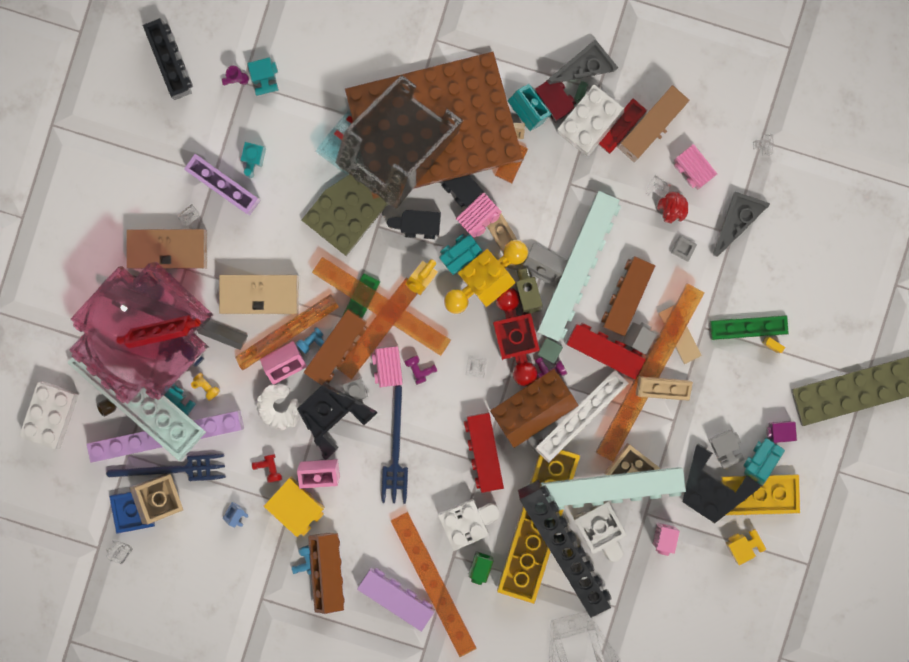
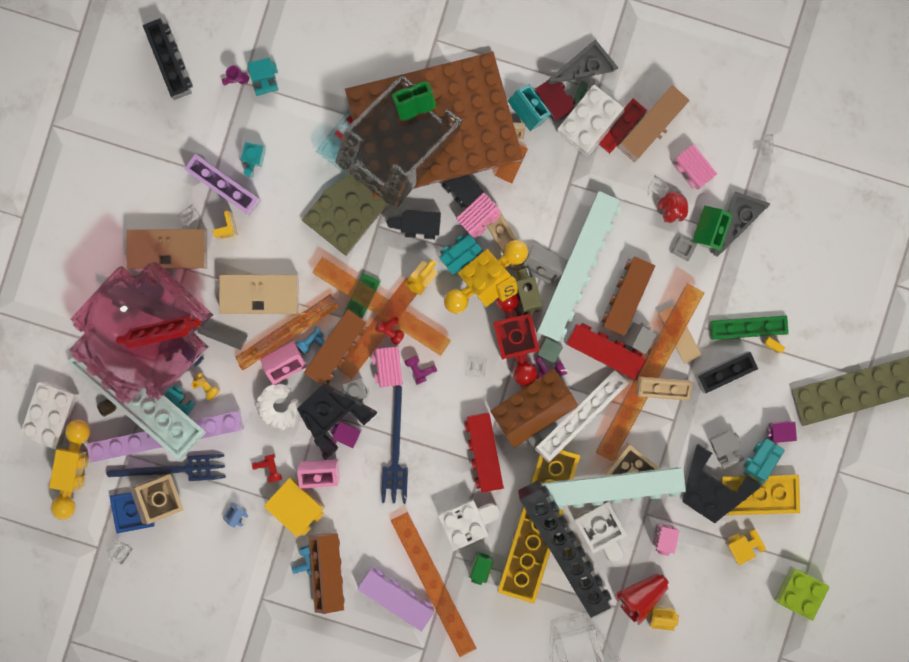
none -> yellow brick [49,420,90,520]
none -> yellow panel [213,210,238,240]
none -> magenta brick [331,421,362,448]
none -> red piece [375,316,404,345]
none -> green brick [392,81,437,120]
none -> yellow tile [496,276,518,302]
none -> red cone [615,574,669,625]
none -> yellow brick [649,607,679,631]
none -> green brick [692,205,733,251]
none -> black brick [695,351,758,394]
none -> lime brick [774,566,830,621]

